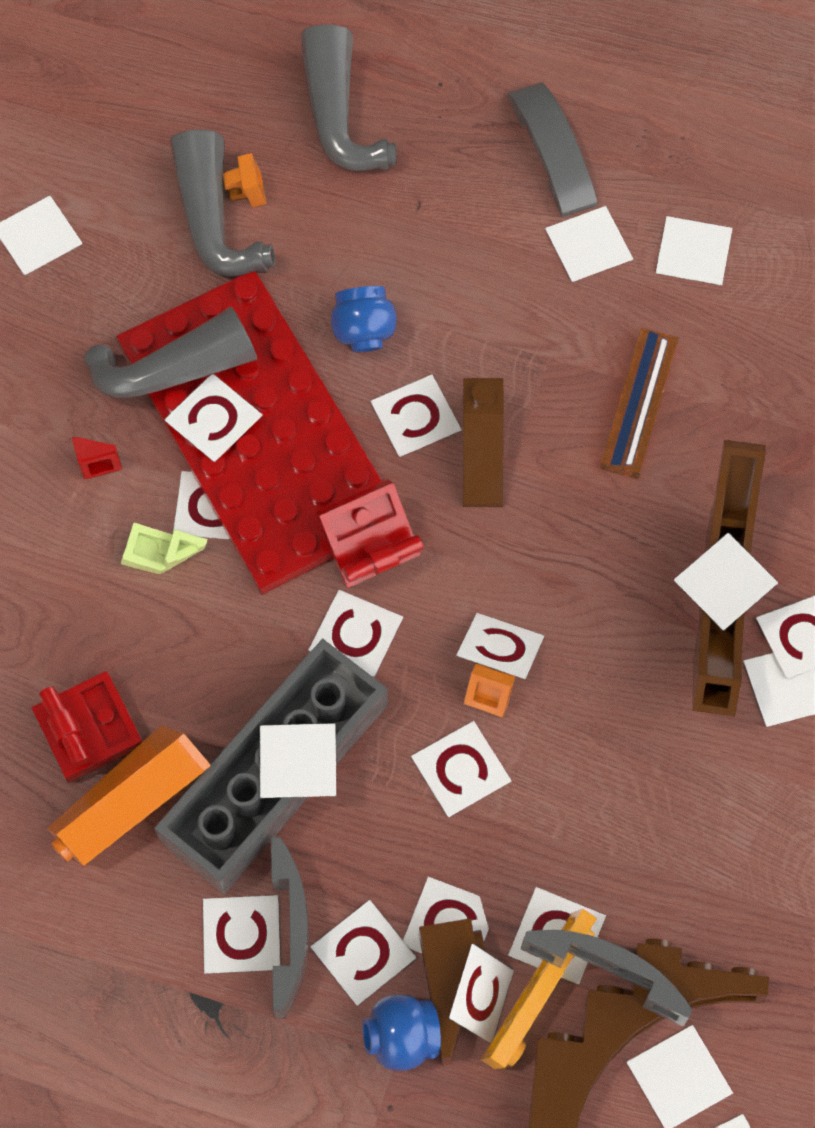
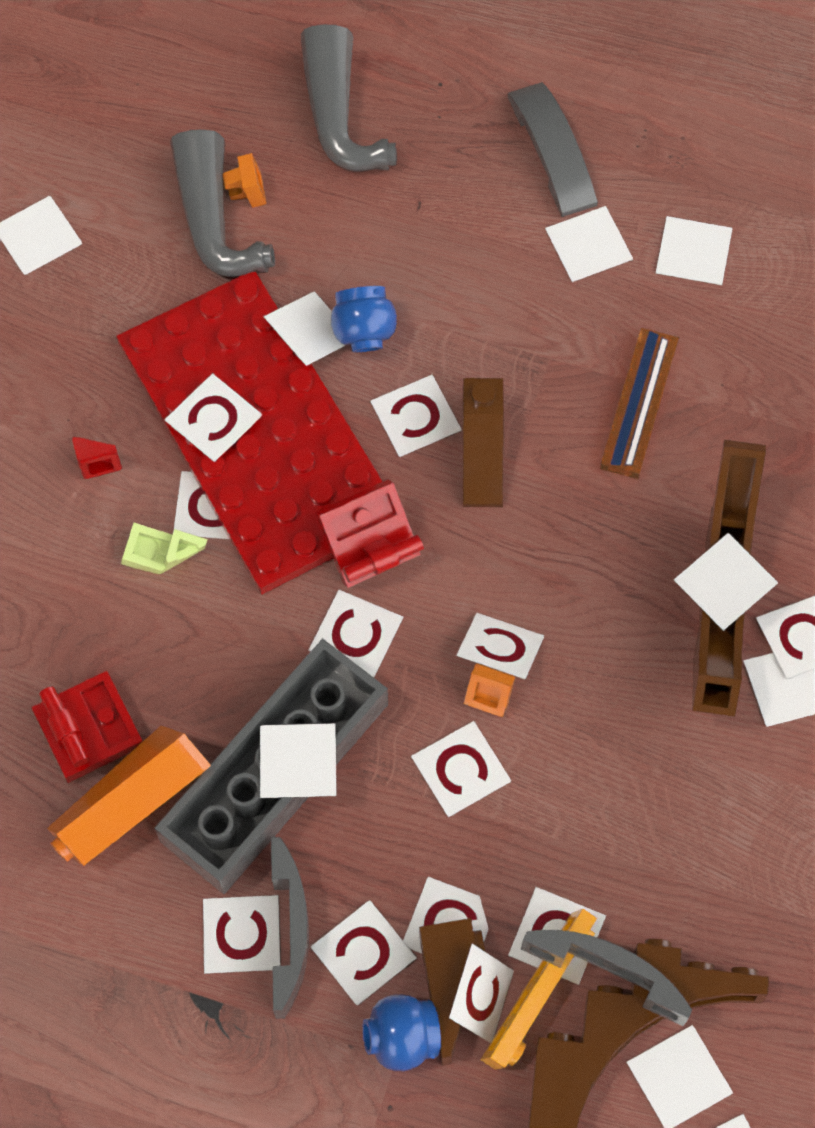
dark grey animal [84,306,257,398] -> none
none -> white sticker [264,292,345,366]

